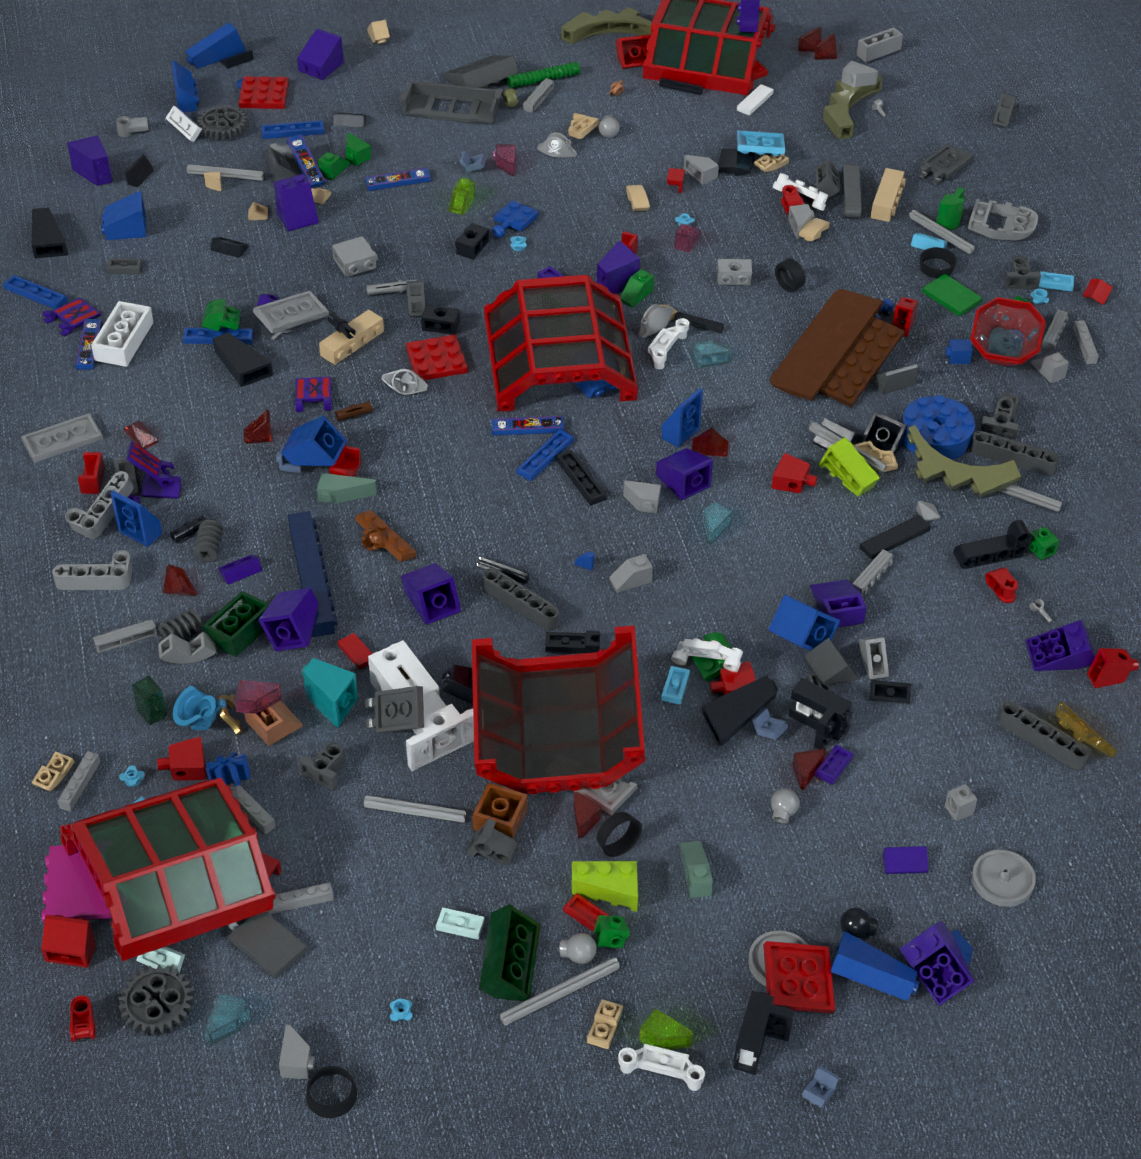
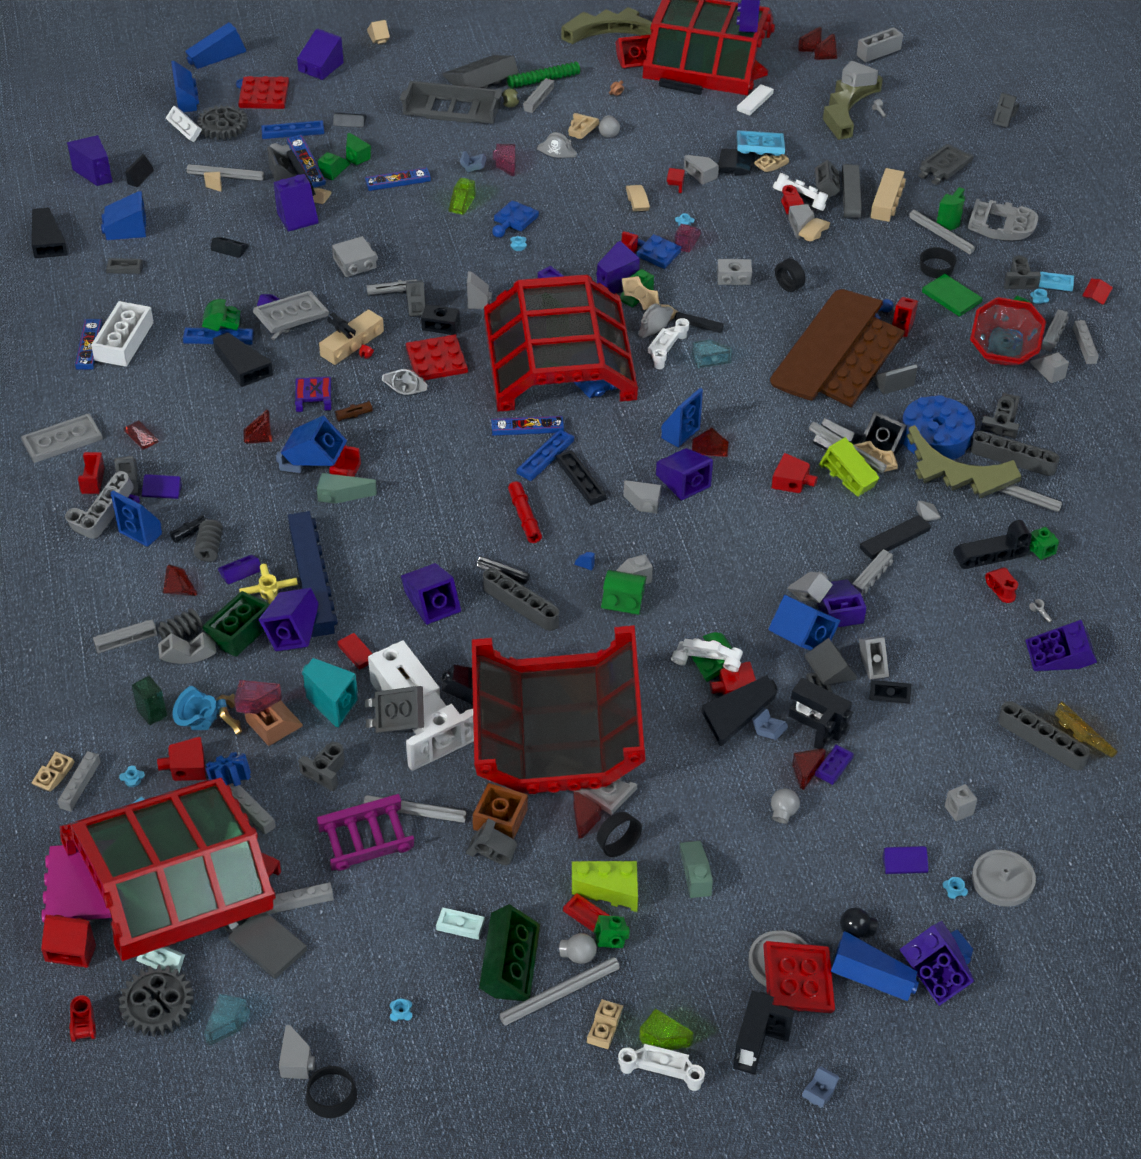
blue tile [3,275,68,309] -> none
dark purple flag [43,298,101,336] -> none
light grey beam [52,550,133,590] -> none
light grey piece [116,116,148,137] -> none
dark purple flag [126,441,175,489] -> none
black slope [220,50,253,69] -> none
tan slope [248,202,268,220] -> none
dark orange plate [355,510,416,562] -> none
black brick [455,223,489,260] -> none
black plate [545,631,600,653] -> none
medium azure plate [661,666,690,705] -> none
clear light blue slope [702,501,733,545] -> none
medium azure slope [911,233,948,250] -> none
blue brick [945,339,973,364] -> none
red torso [1087,648,1139,688] -> none
none -> light yellow bar [239,564,298,604]
none -> black tile [287,149,316,196]
none -> magenta fence [317,794,414,871]
none -> red hinge [359,344,374,359]
none -> light grey slope [467,271,492,309]
none -> red piece [508,481,542,543]
none -> green brick [601,570,647,615]
none -> tan tile [622,276,659,310]
none -> blue plate [629,232,682,269]
none -> light grey slope [787,571,833,603]
none -> medium azure plate [943,877,968,899]

